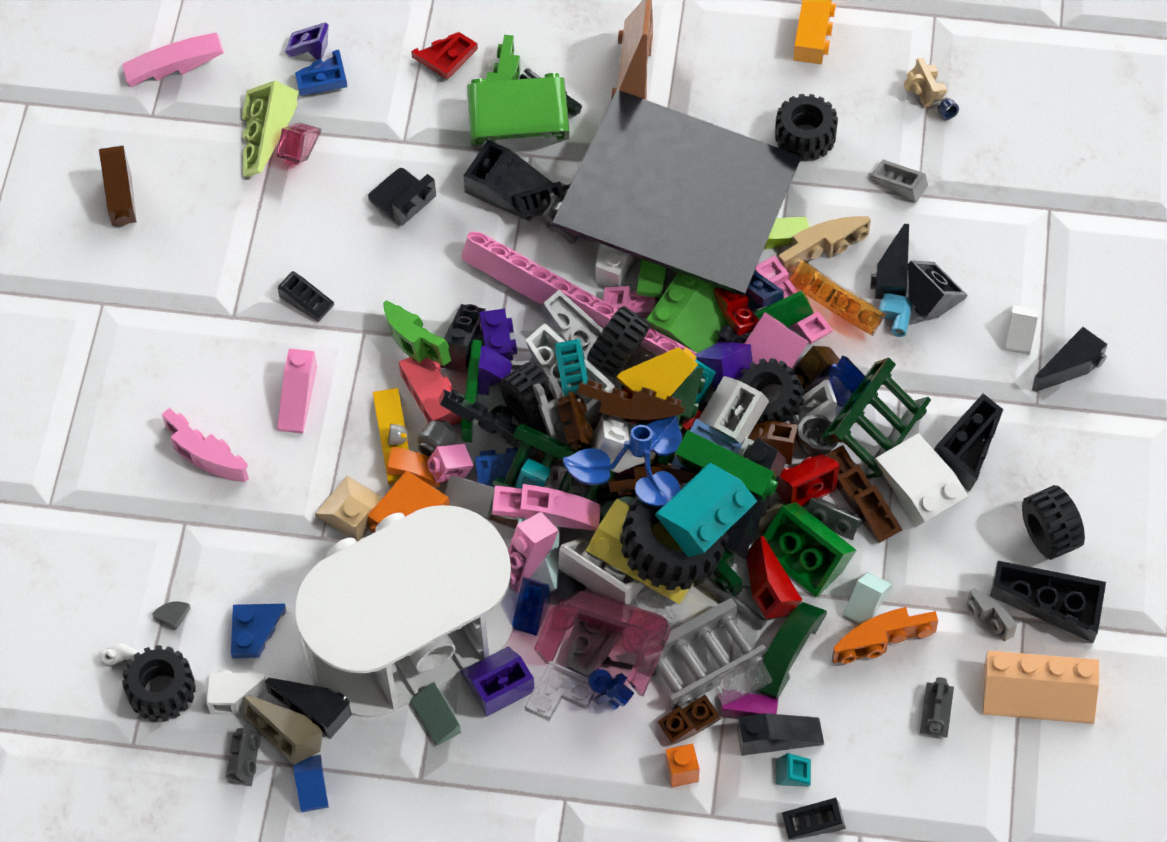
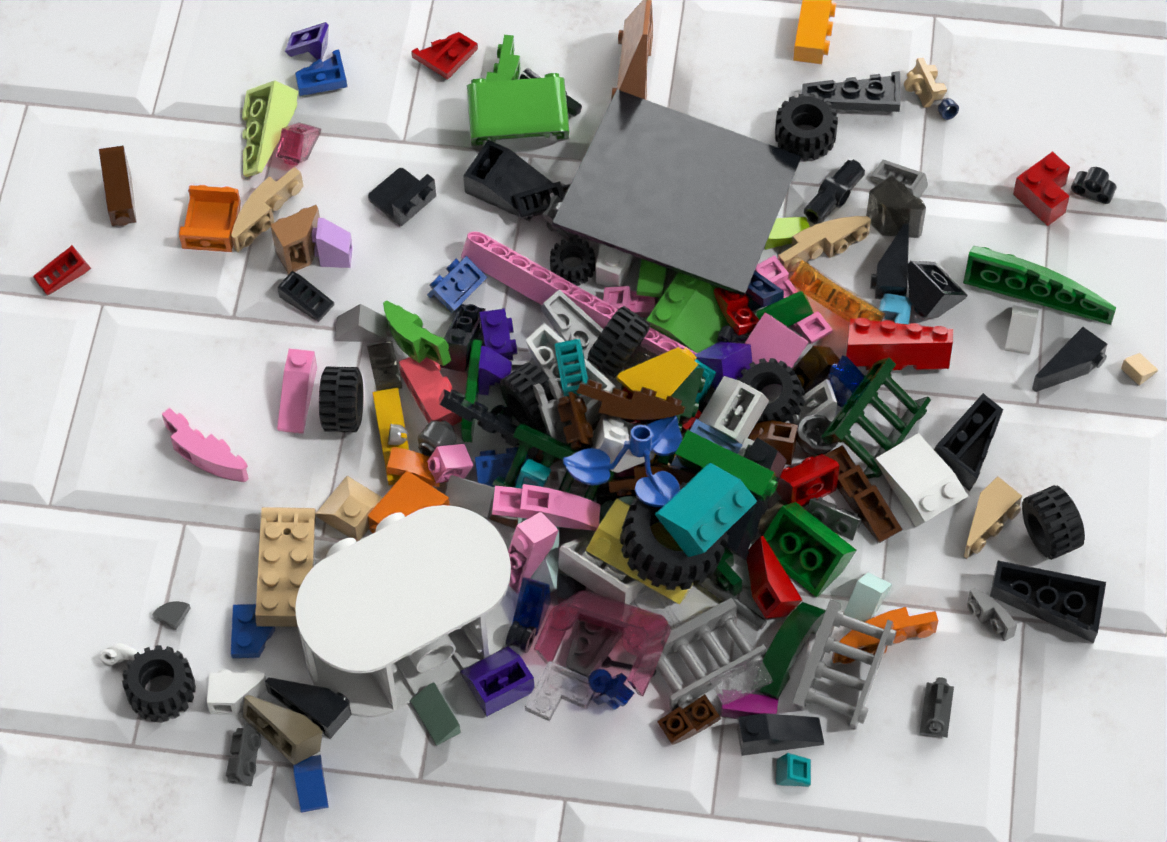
bright pink slope [122,33,224,87] -> none
orange brick [665,743,700,788] -> none
black slope [782,797,846,840] -> none
light nougat slope [983,651,1099,724] -> none
none -> red slope [33,245,91,295]
none -> orange panel [179,185,241,252]
none -> tan slope [231,167,304,252]
none -> tan hinge [256,507,316,627]
none -> medium nougat slope [270,205,320,275]
none -> lavender slope [312,218,353,268]
none -> black tyre [319,366,363,432]
none -> light grey slope [335,304,388,342]
none -> clear smoke slope [367,341,402,391]
none -> blue bracket [427,256,488,313]
none -> black wheel [505,620,536,653]
none -> black tyre [550,237,595,286]
none -> light grey fence [792,599,897,729]
none -> black wing [802,71,900,112]
none -> black piece [804,159,865,224]
none -> red wedge [845,318,953,371]
none -> clear smoke slope [866,175,926,238]
none -> green wedge [963,246,1116,325]
none -> tan slope [964,476,1022,559]
none -> red brick [1013,151,1070,226]
none -> black piece [1071,167,1117,204]
none -> tan slope [1121,353,1158,386]

